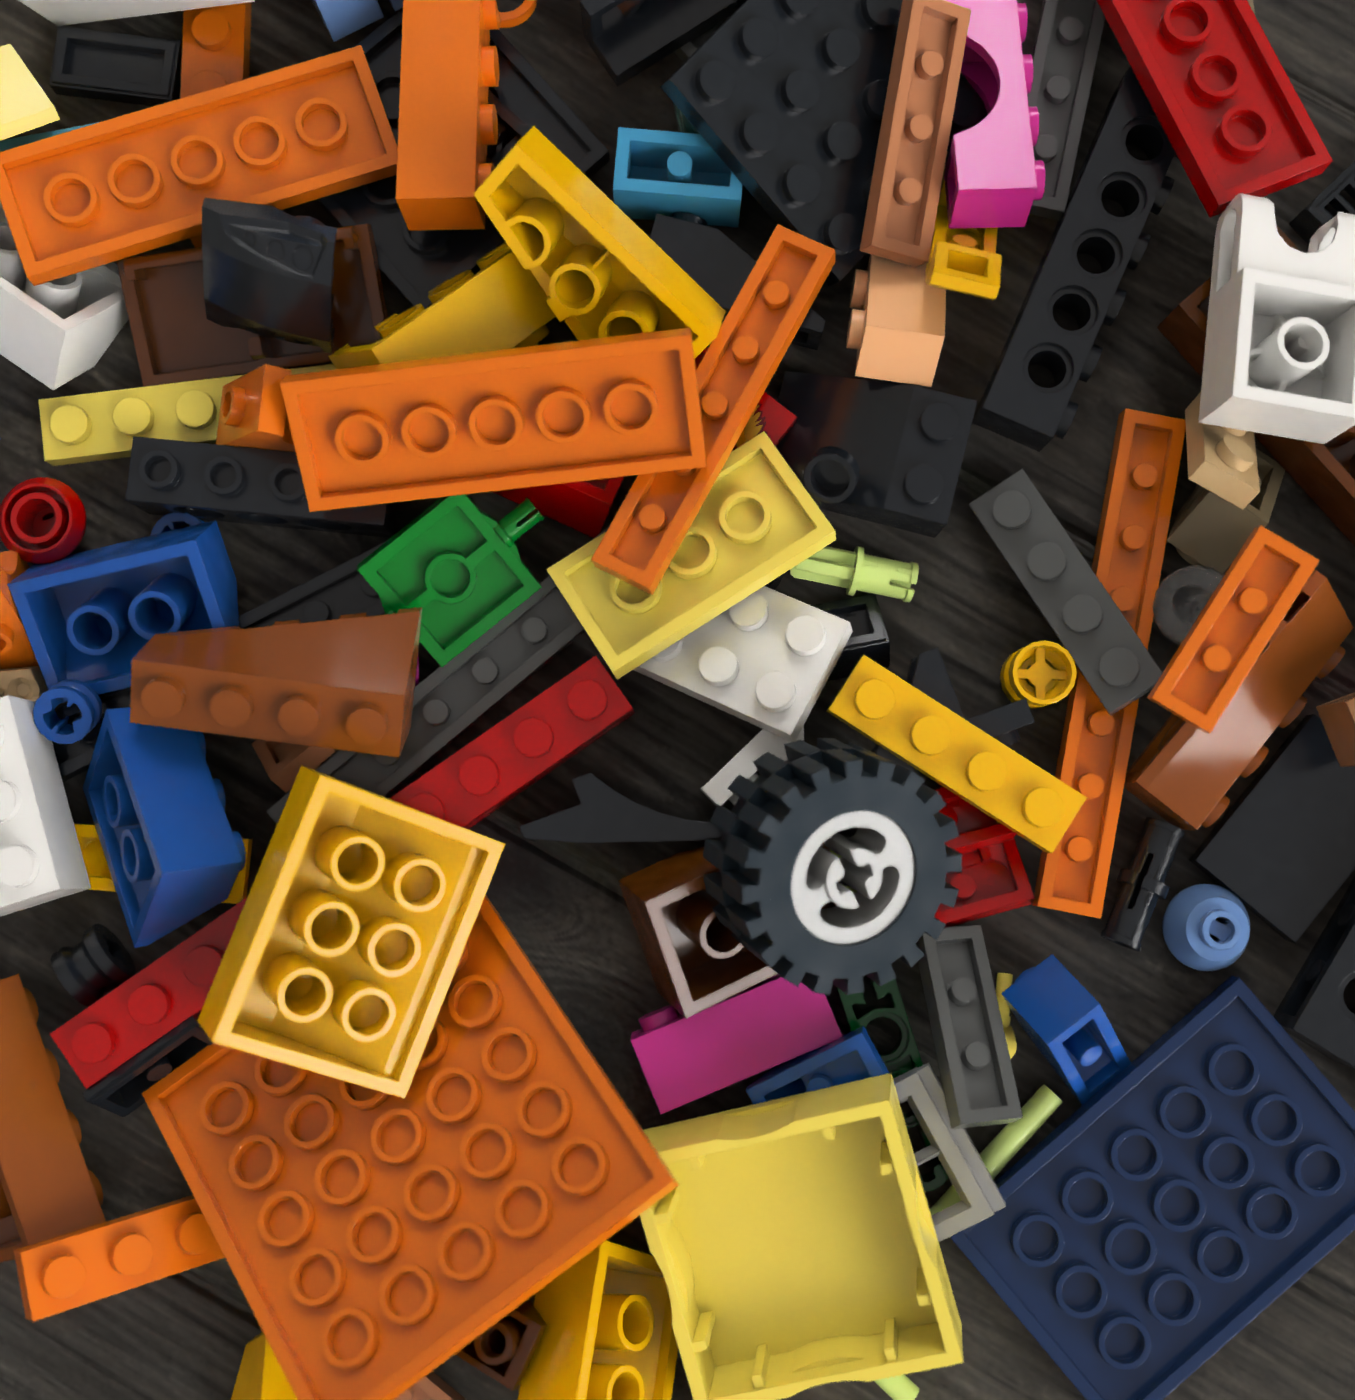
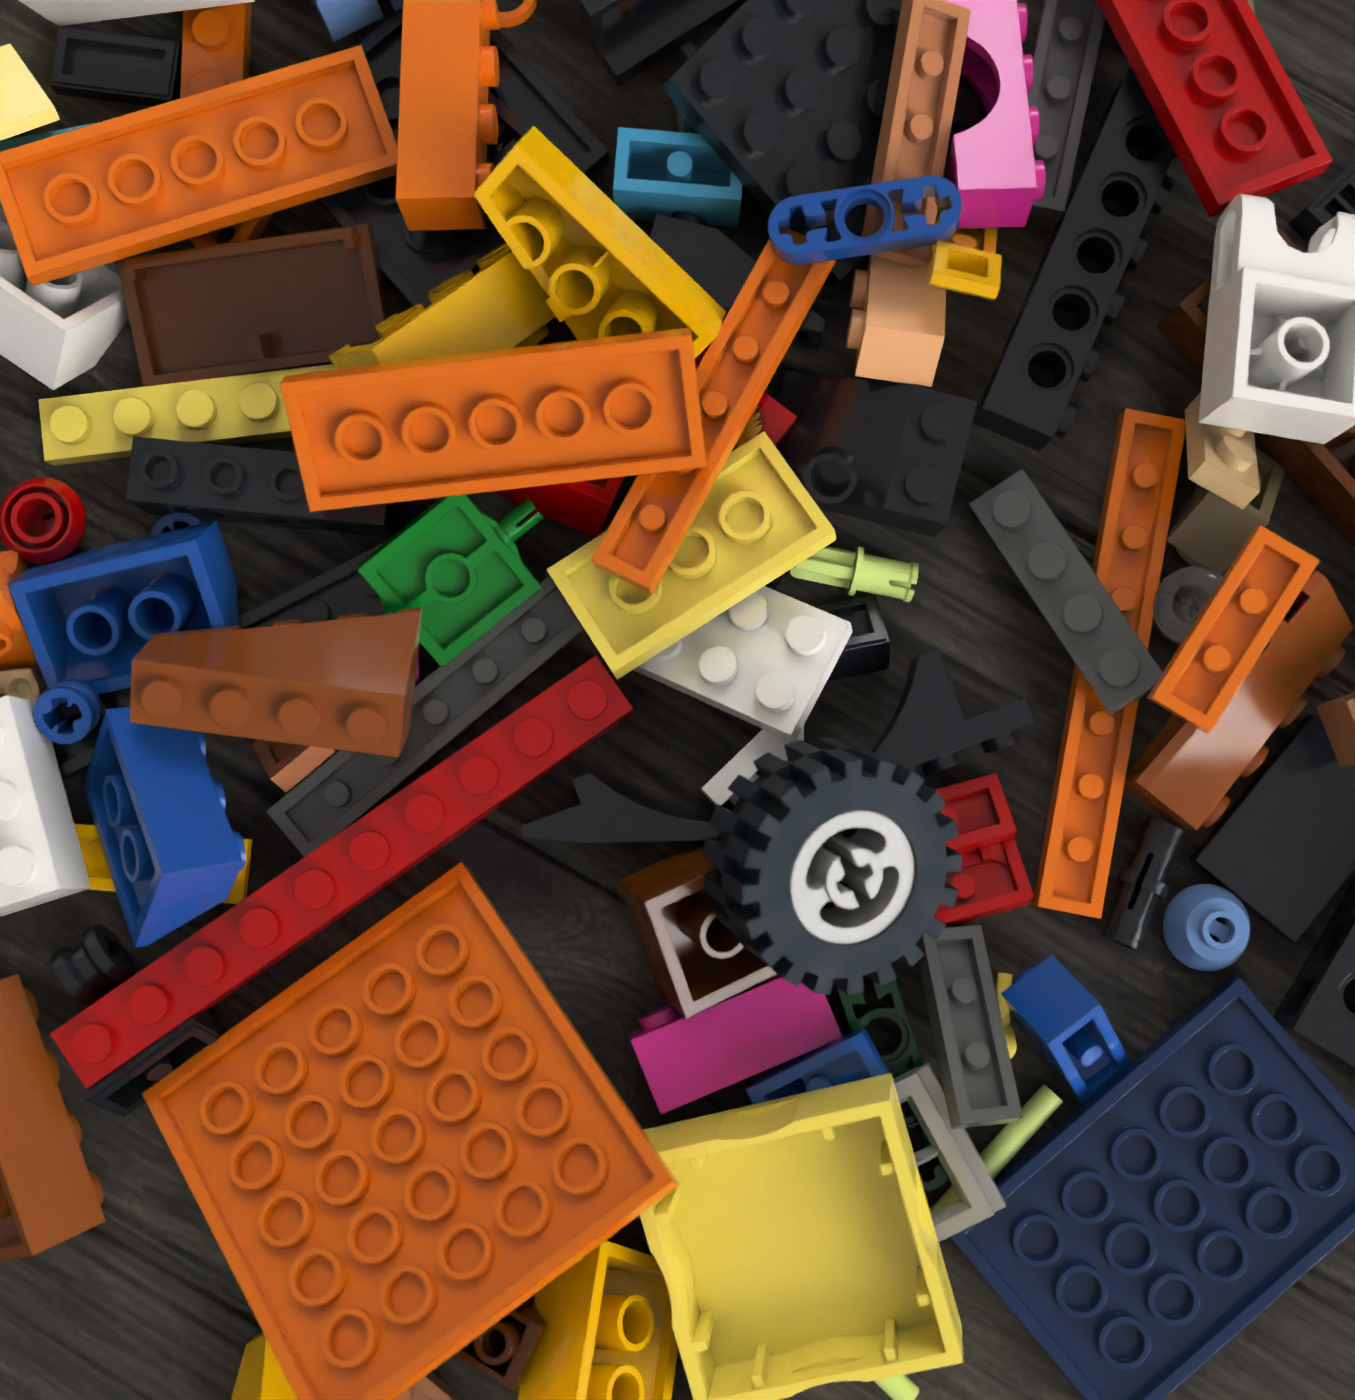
orange plate [14,1195,225,1322] -> none
yellow slope [197,765,505,1098] -> none
black slope [202,198,337,354] -> none
orange brick [216,364,296,452] -> none
yellow plate [826,655,1087,853] -> none
yellow wheel [1000,640,1077,709] -> none
none -> blue beam [768,175,962,265]

